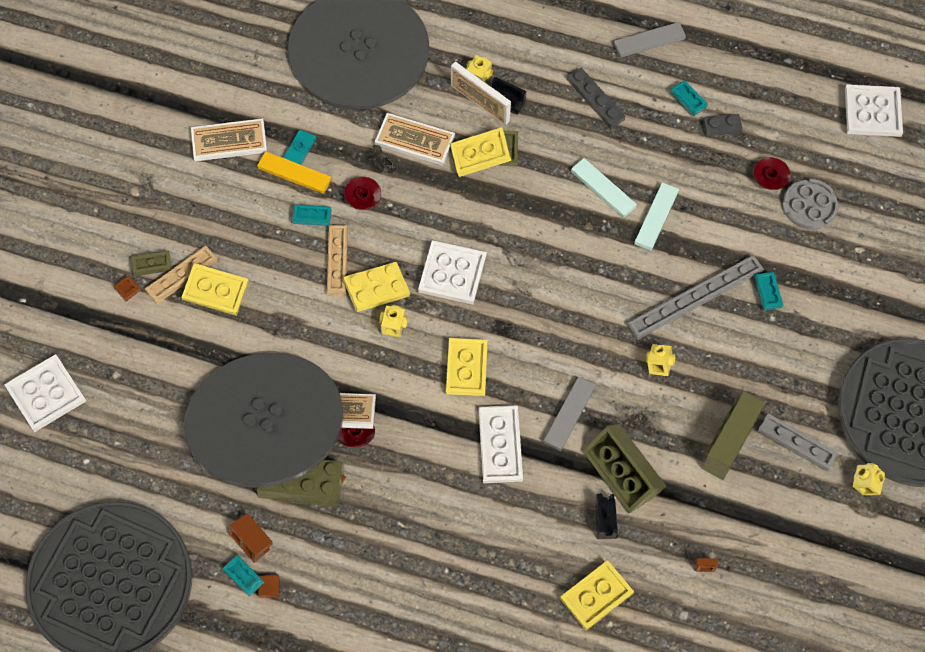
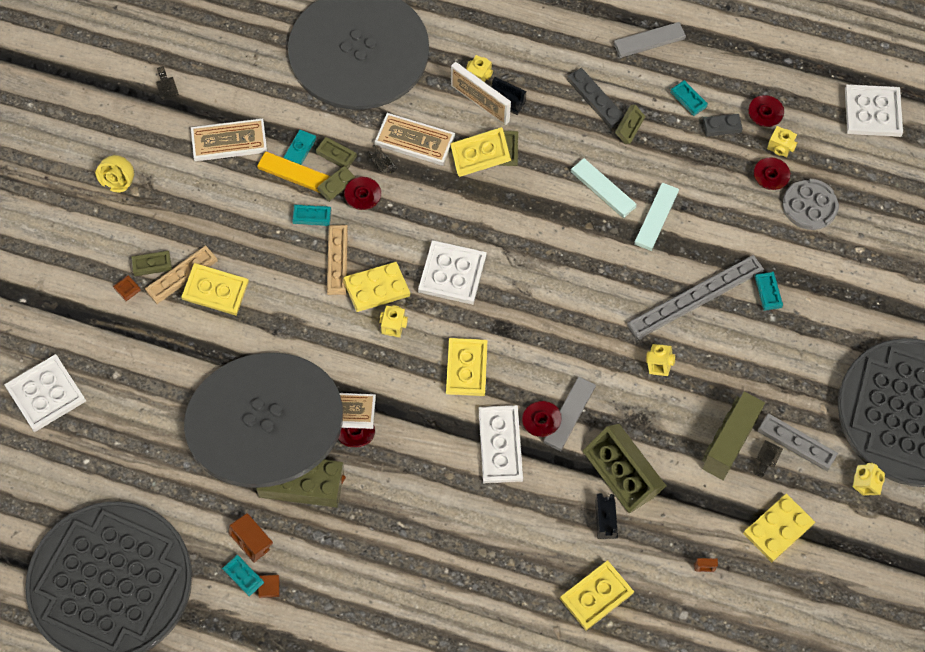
none -> light yellow cylinder [95,155,134,193]
none -> clear smoke plate [156,66,179,100]
none -> olive plate [316,137,357,168]
none -> olive plate [317,166,356,202]
none -> dark red dish [522,401,562,437]
none -> olive plate [615,105,646,144]
none -> light yellow plate [743,493,815,563]
none -> dark red dish [748,95,784,127]
none -> clear smoke plate [755,440,783,478]
none -> light yellow brick [767,126,798,158]

